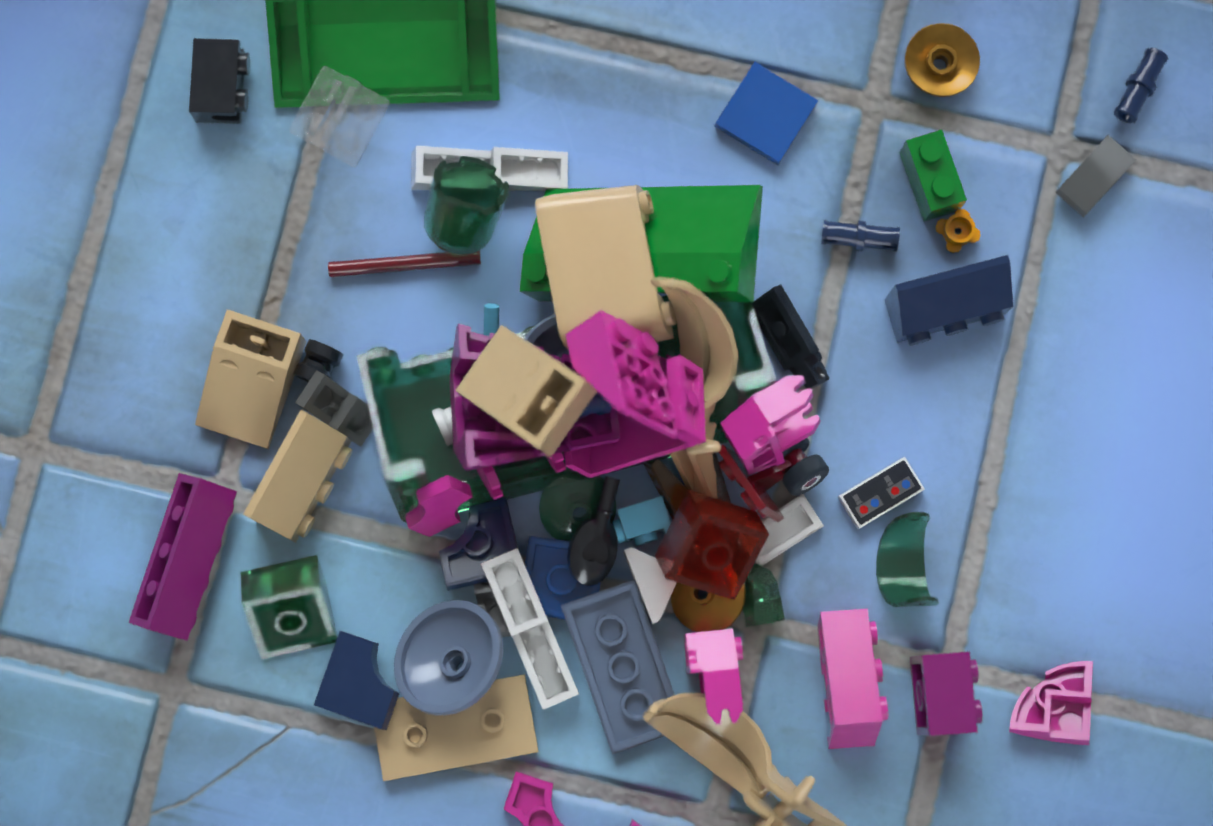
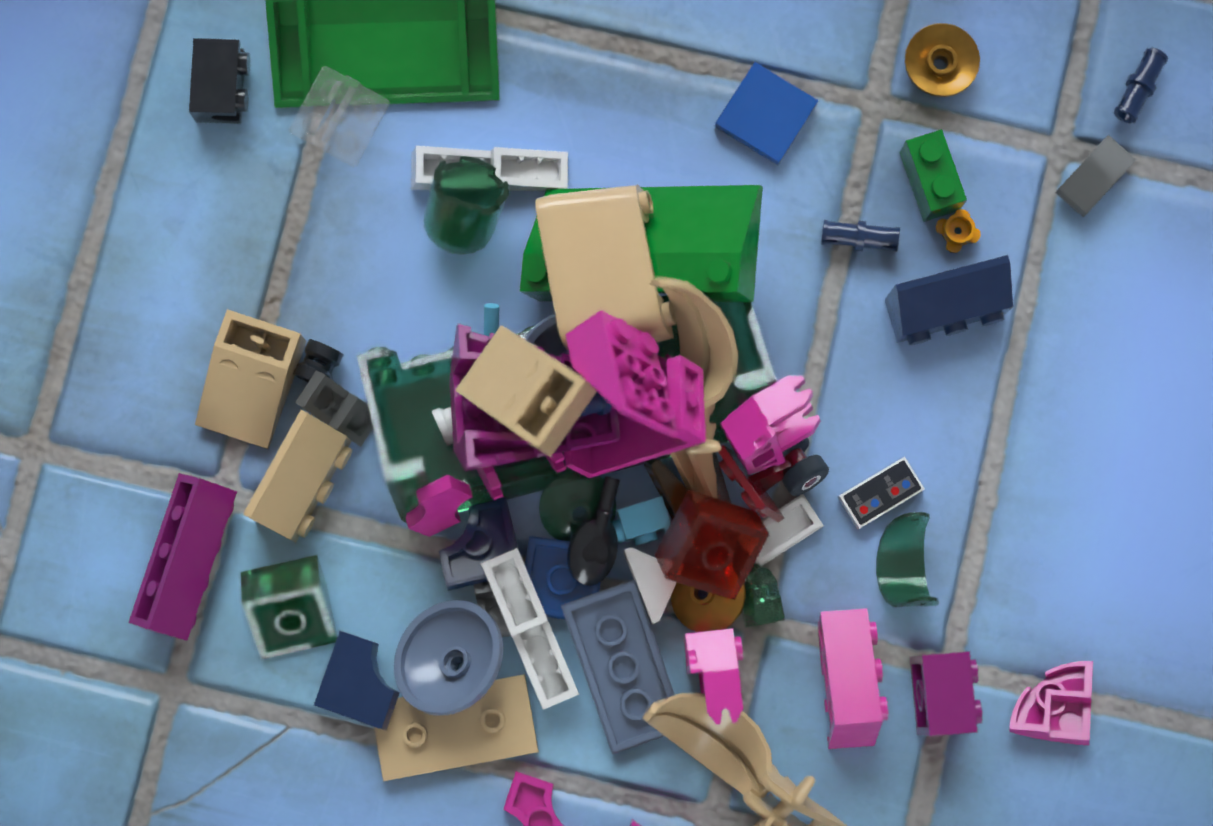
dark red bar [328,249,481,277] -> none
black hinge [748,285,830,389] -> none

